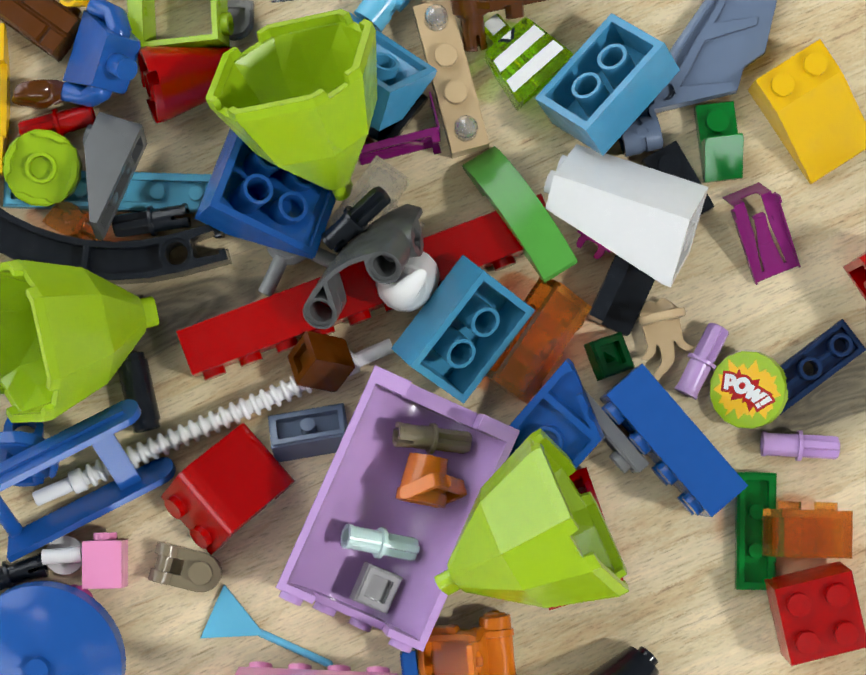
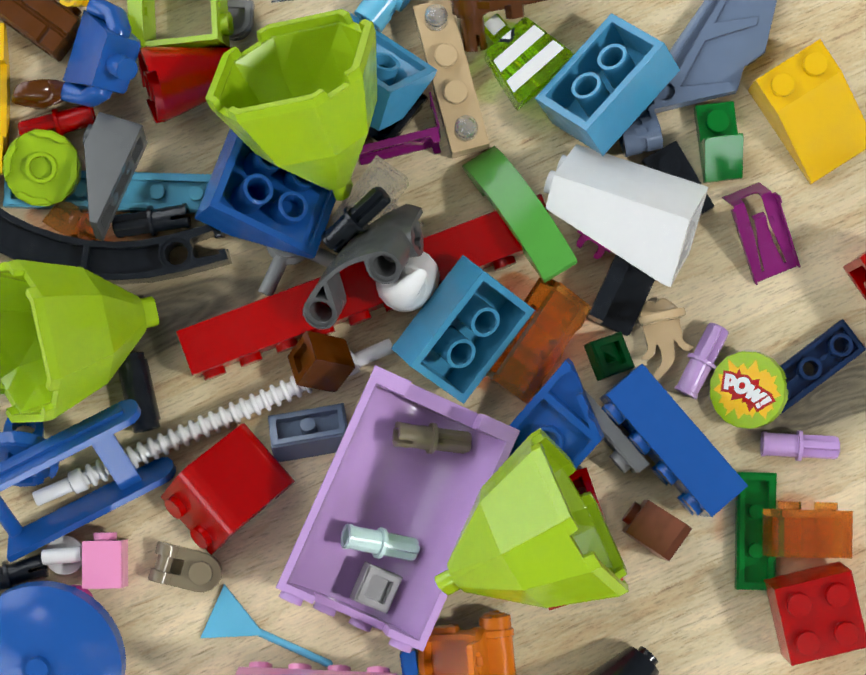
orange piece [395,453,467,508] -> none
none -> copper slope [622,500,693,561]

